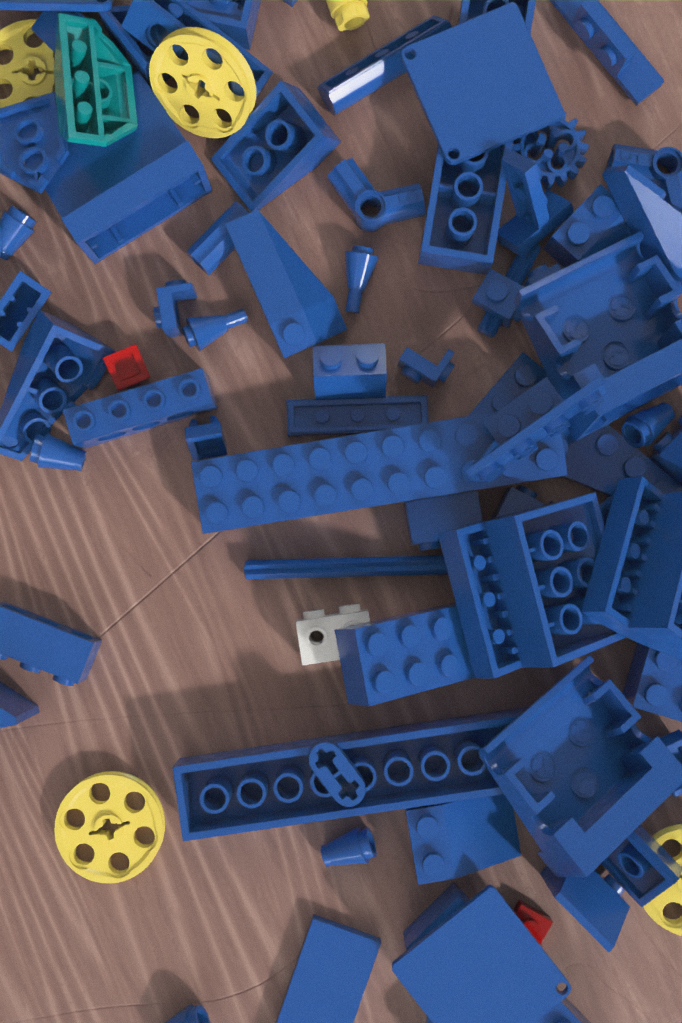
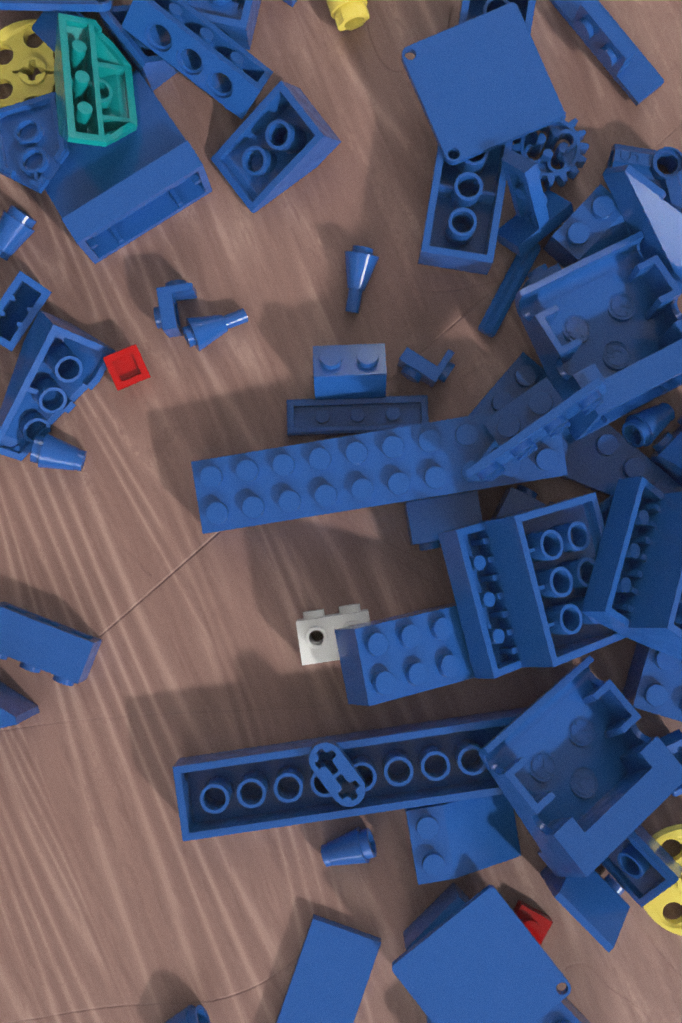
light yellow wedge [54,771,165,883] -> none
blue brick [63,368,218,449] -> none
light yellow wedge [149,27,256,138] -> none
blue tile [185,416,228,460] -> none
blue axle [186,201,249,275] -> none
blue wedge [225,209,347,358] -> none
blue axle [244,555,448,580] -> none
blue brick [317,15,452,116] -> none
blue piece [327,158,426,232] -> none
blue bracket [472,269,525,328] -> none

